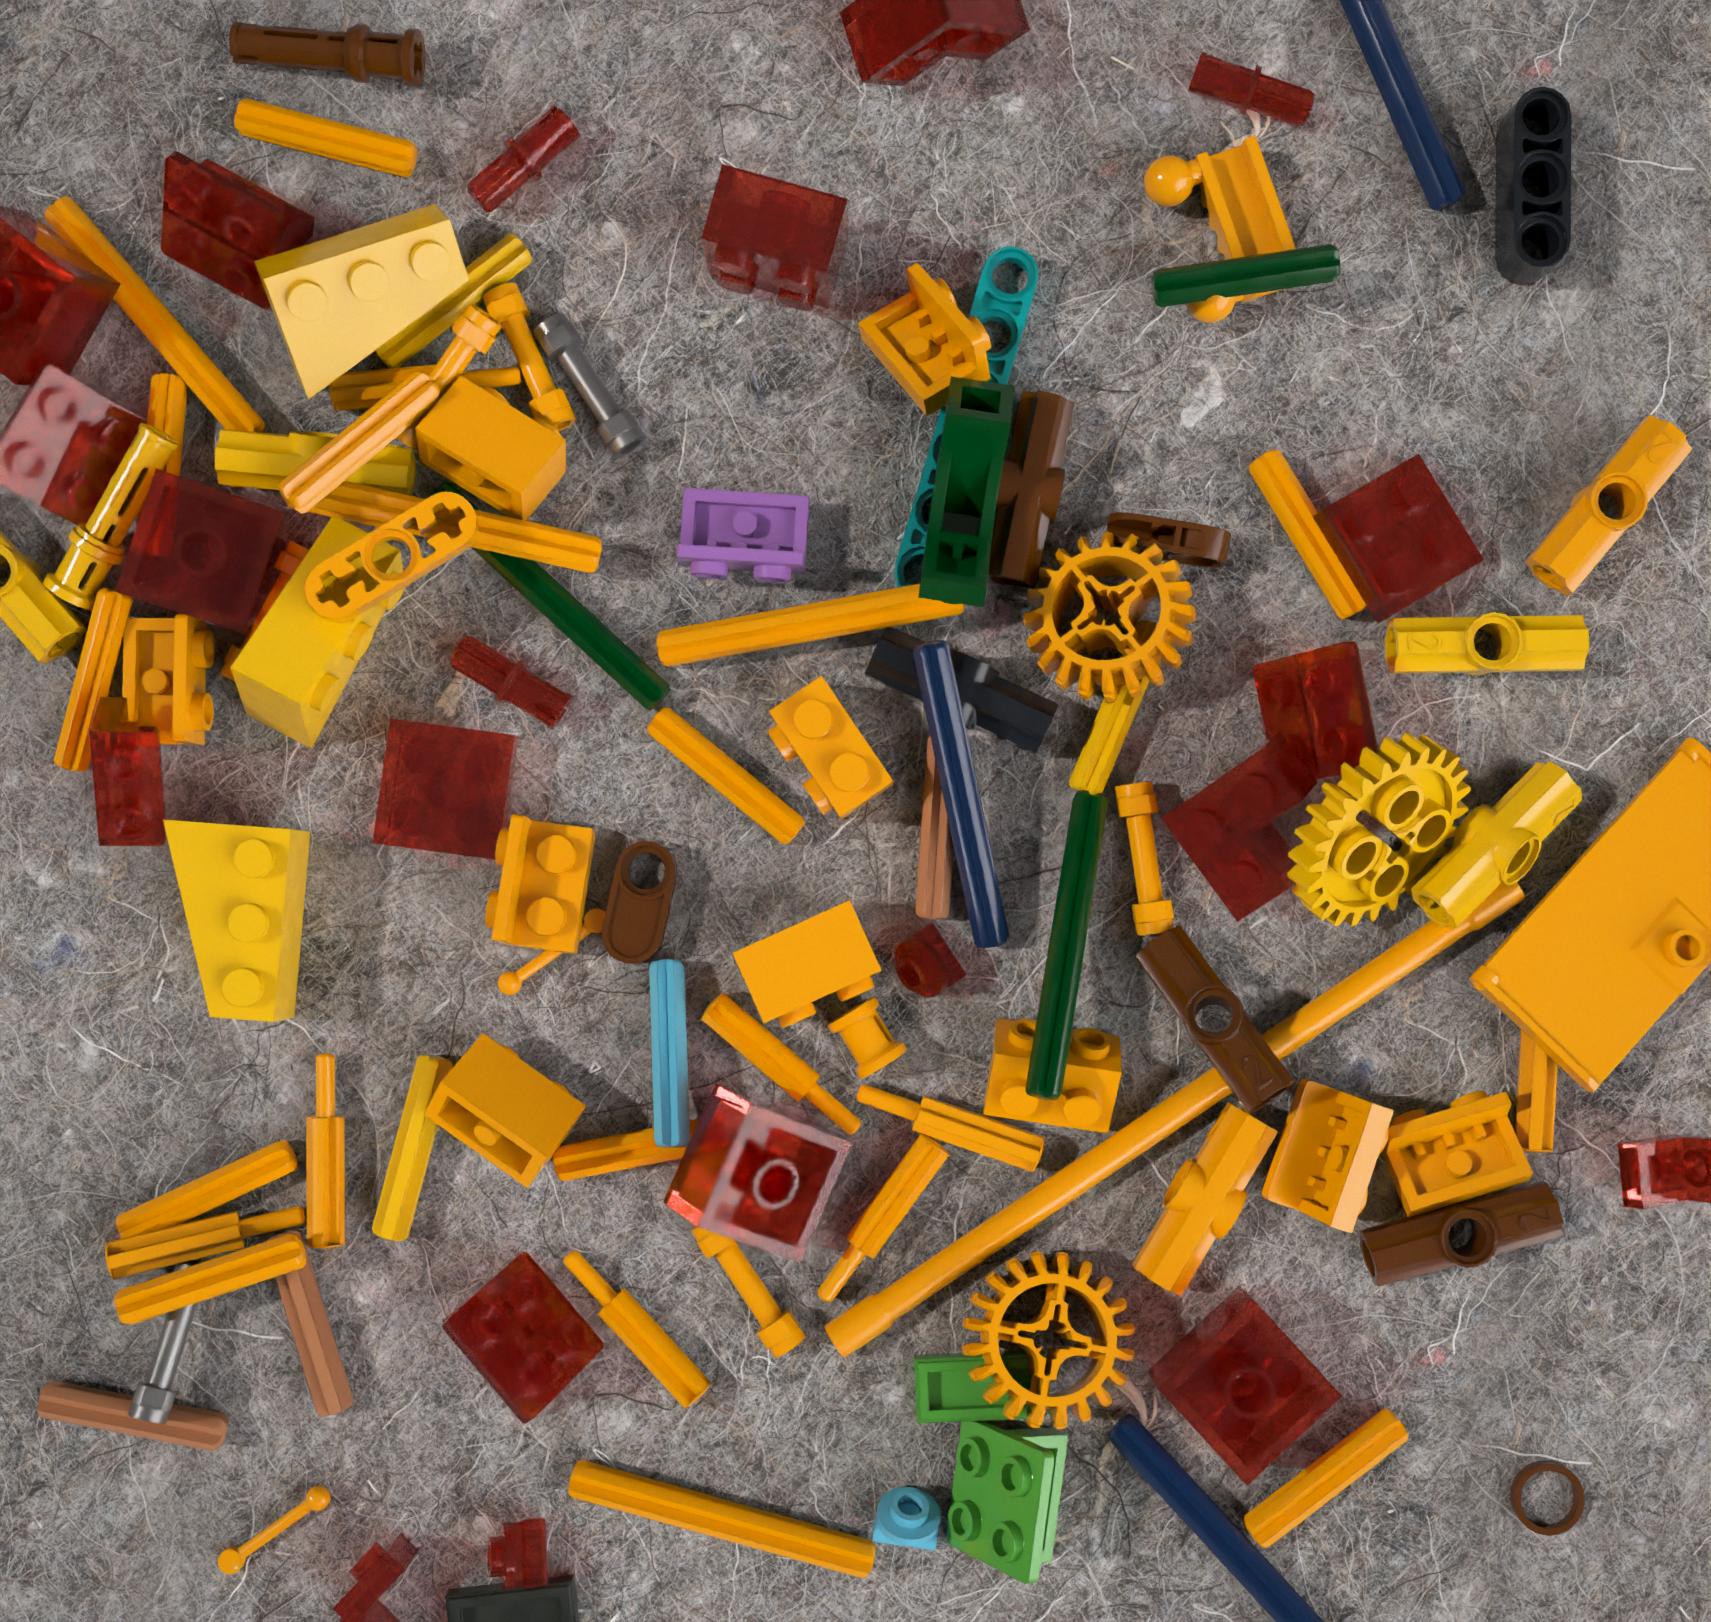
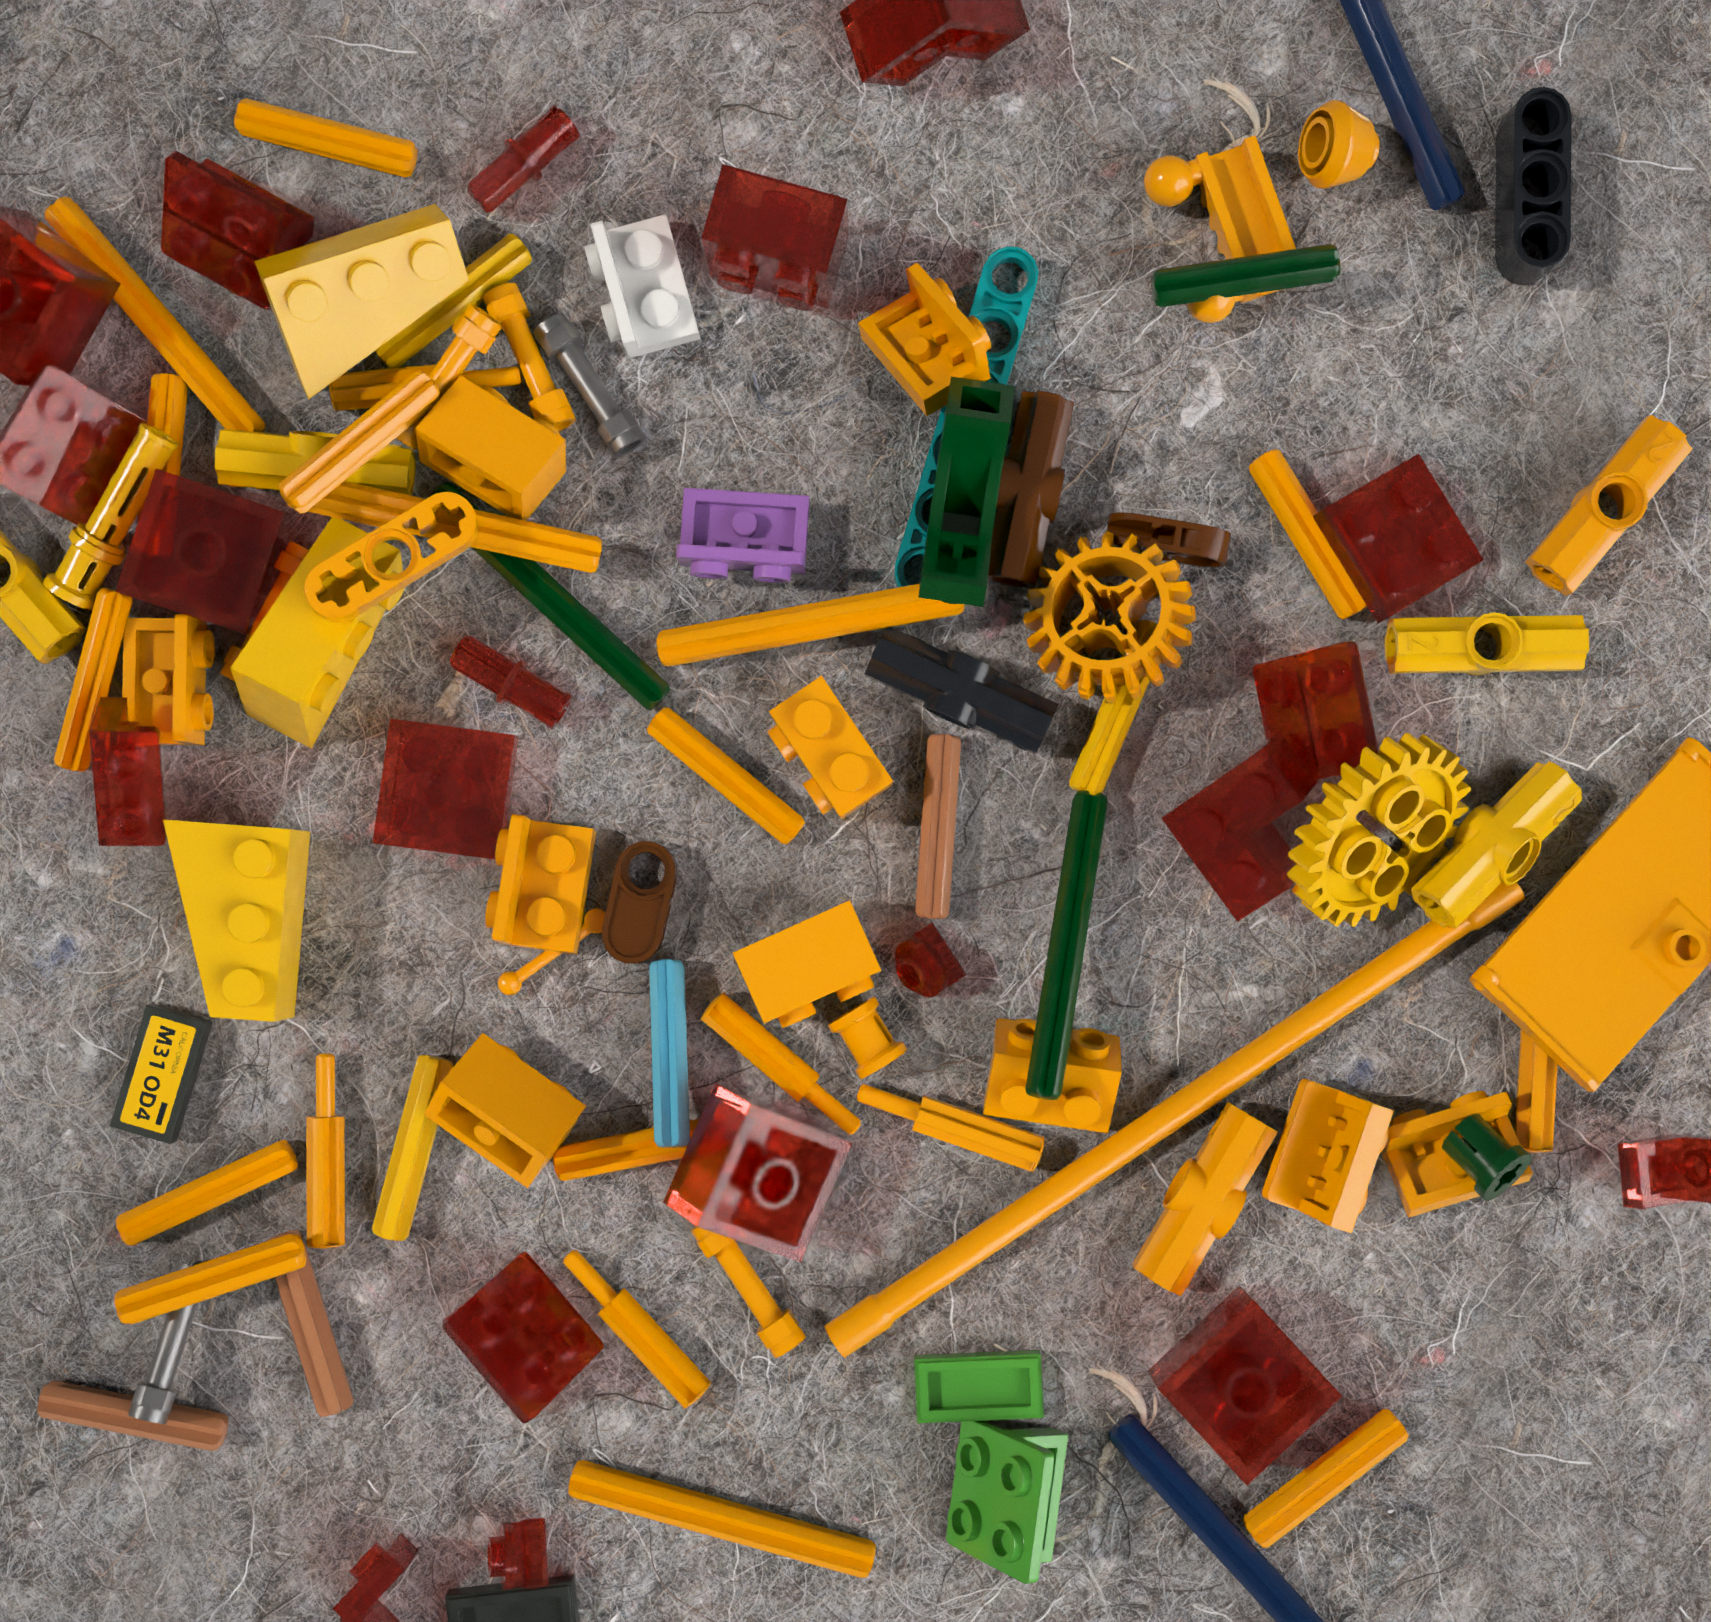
light orange axle [105,1206,306,1280] -> none
light orange hinge [218,1485,331,1574] -> none
reddish brown pin [229,22,426,88] -> none
light orange axle [817,1133,950,1302] -> none
medium azure plate [872,1487,941,1551] -> none
dark blue axle [913,640,1009,948] -> none
light orange gear [961,1251,1135,1429] -> none
light orange bar [1115,781,1174,936] -> none
reddish brown piece [1135,925,1294,1115] -> none
clear red axle [1188,52,1315,126] -> none
reddish brown piece [1359,1181,1564,1287] -> none
reddish brown piece [1510,1460,1585,1536] -> none
none -> tile [110,1004,213,1144]
none -> white bracket [584,214,701,358]
none -> light orange cone [1298,100,1380,189]
none -> dark green bush [1442,1113,1532,1201]

